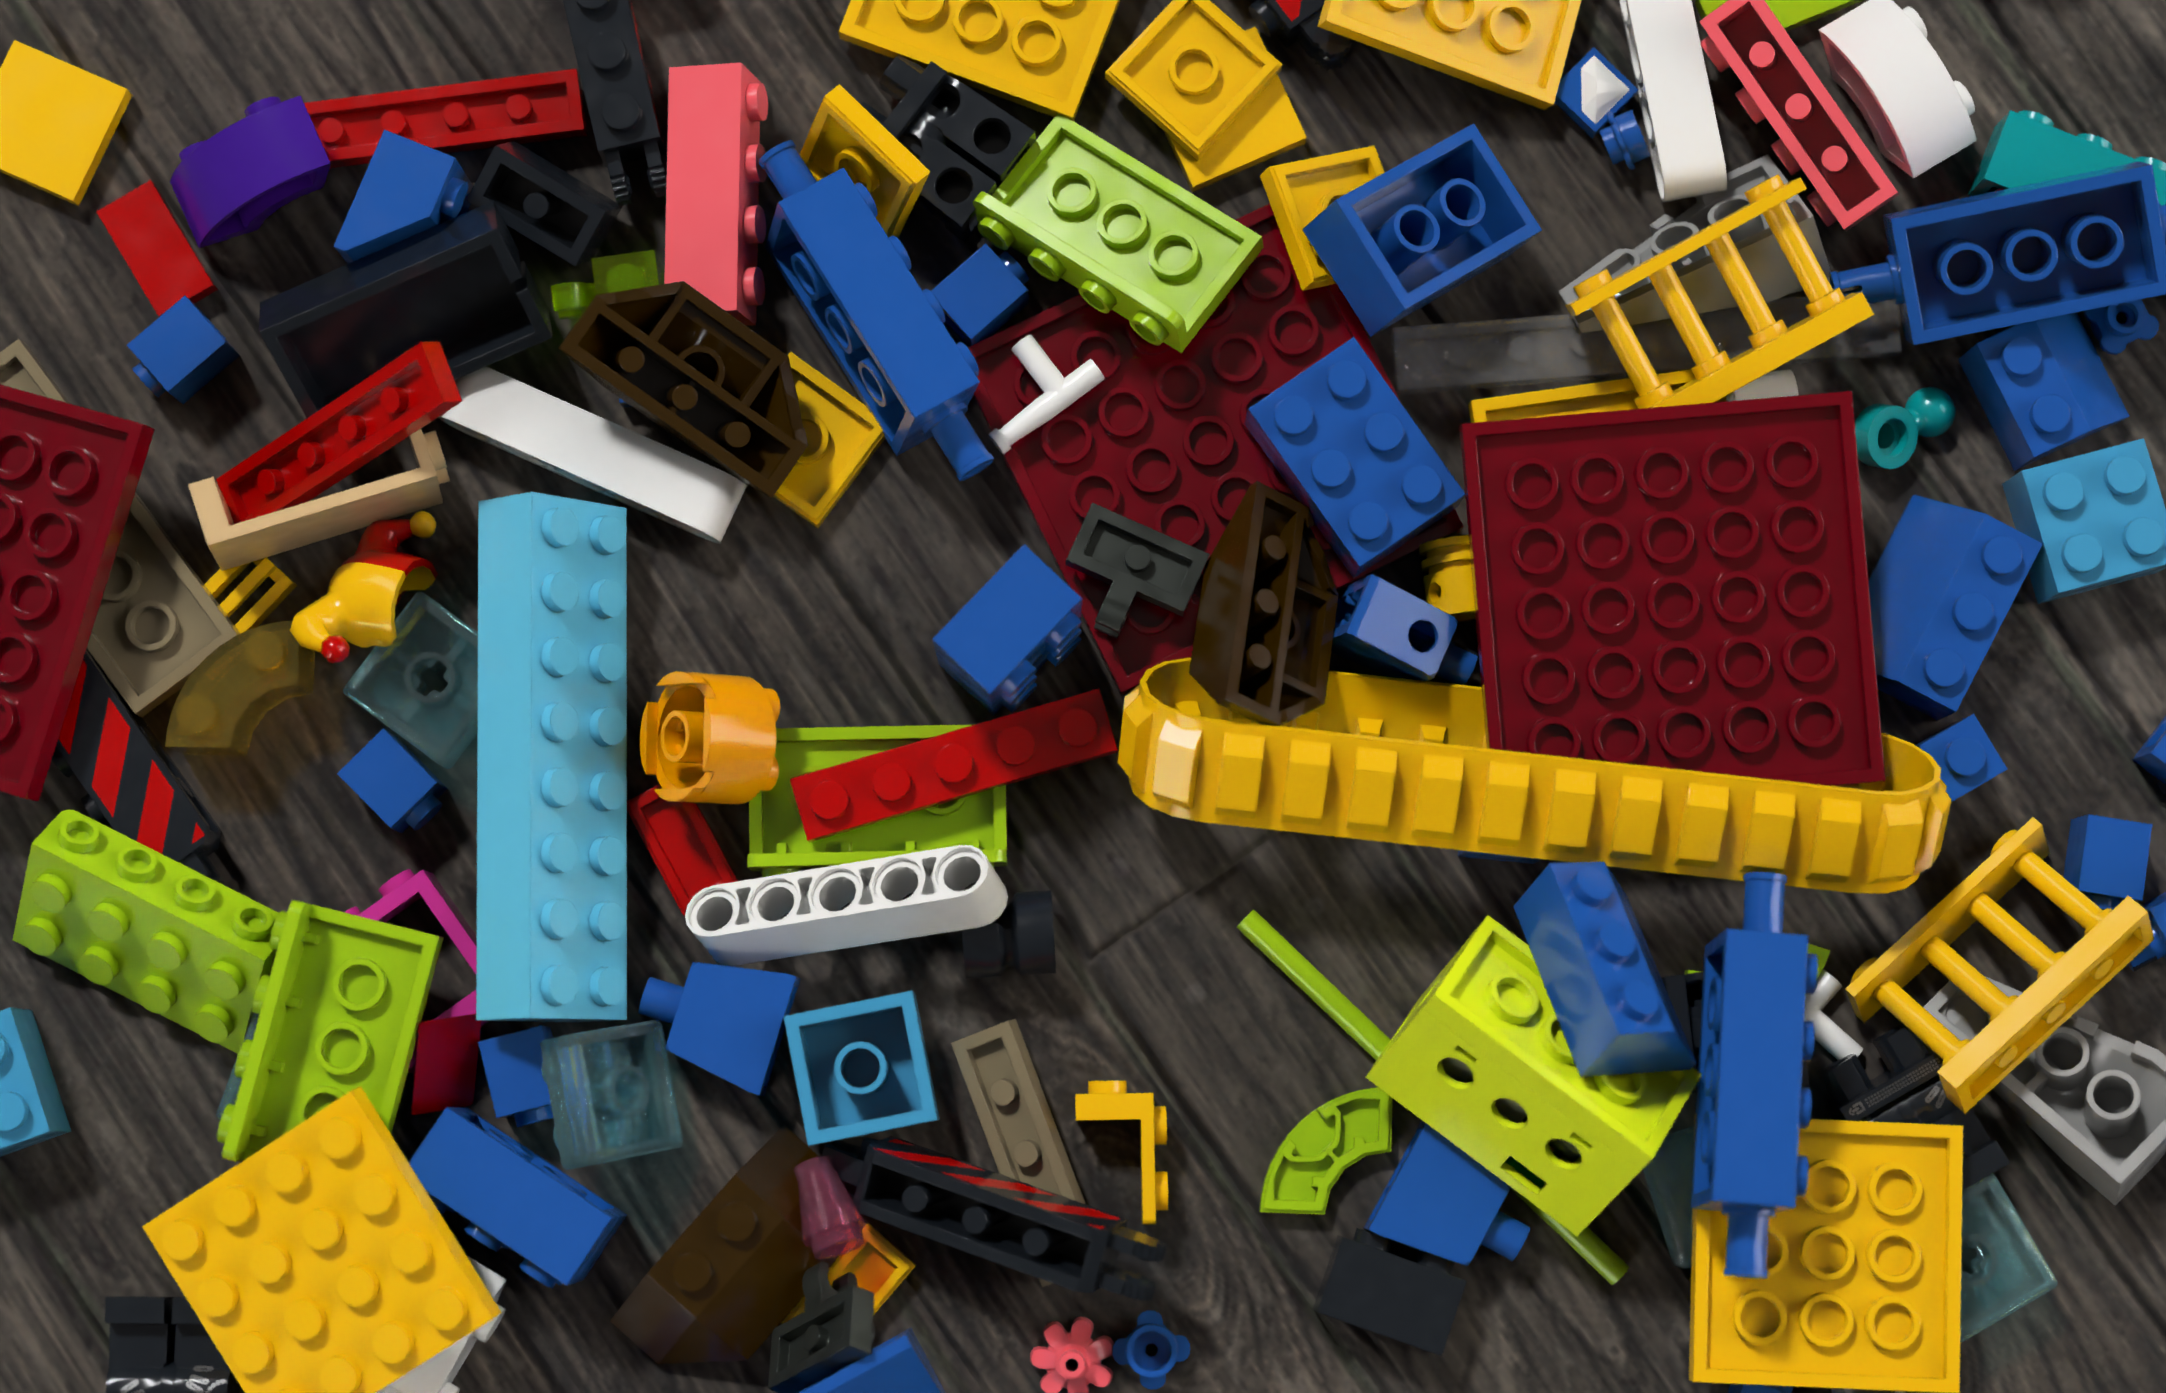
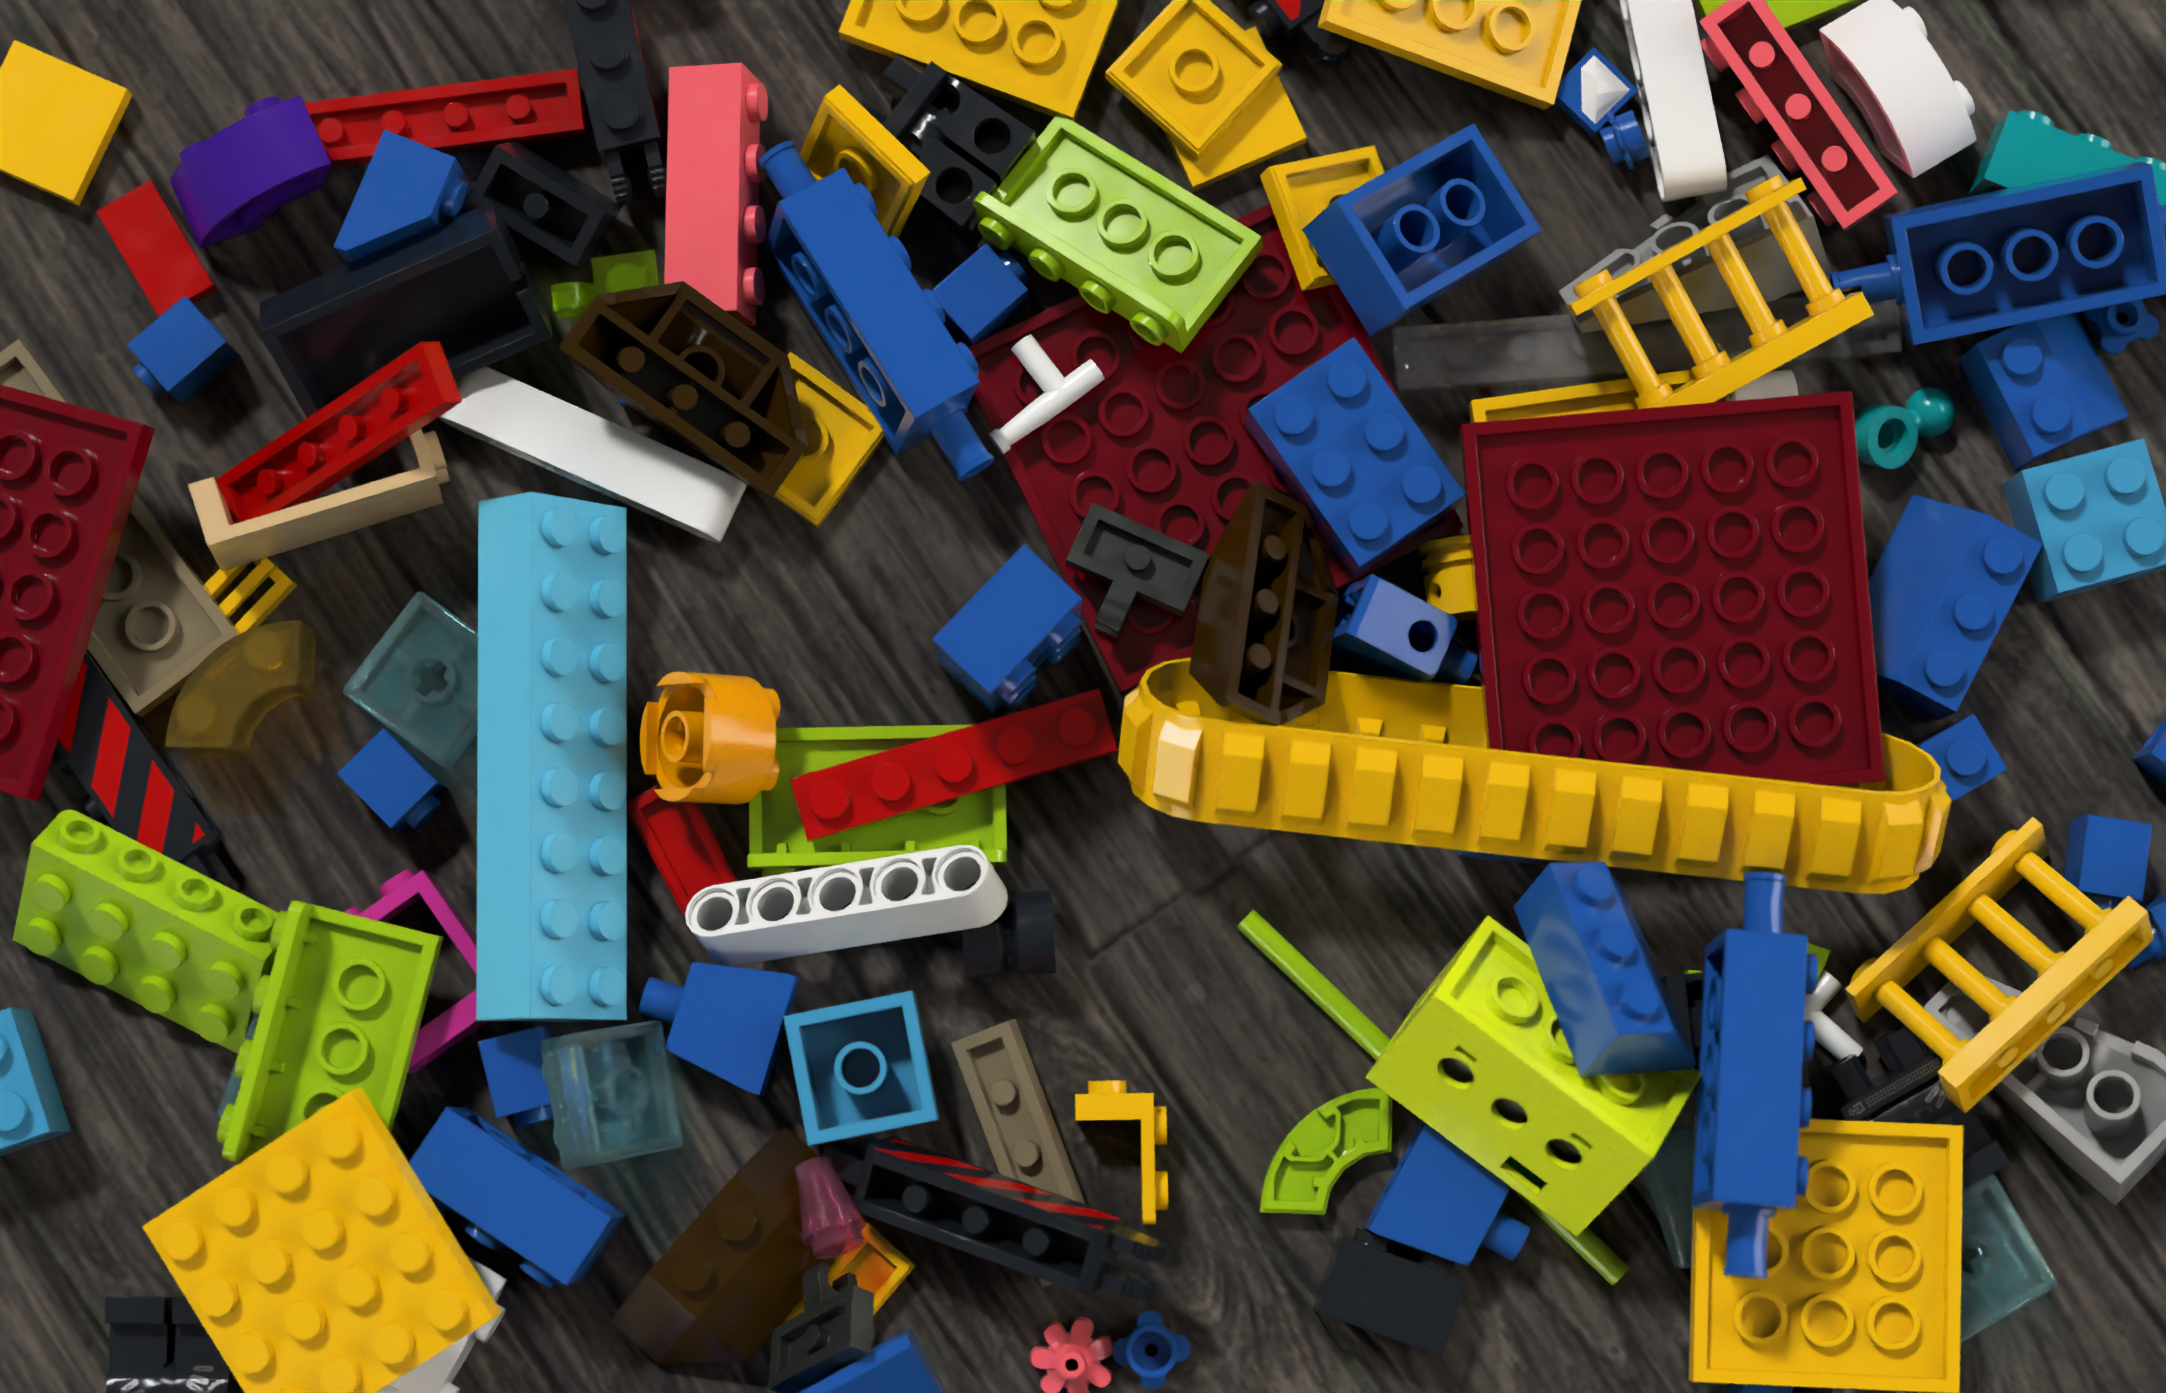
yellow piece [290,511,438,663] -> none
red sticker [411,1013,481,1115] -> none

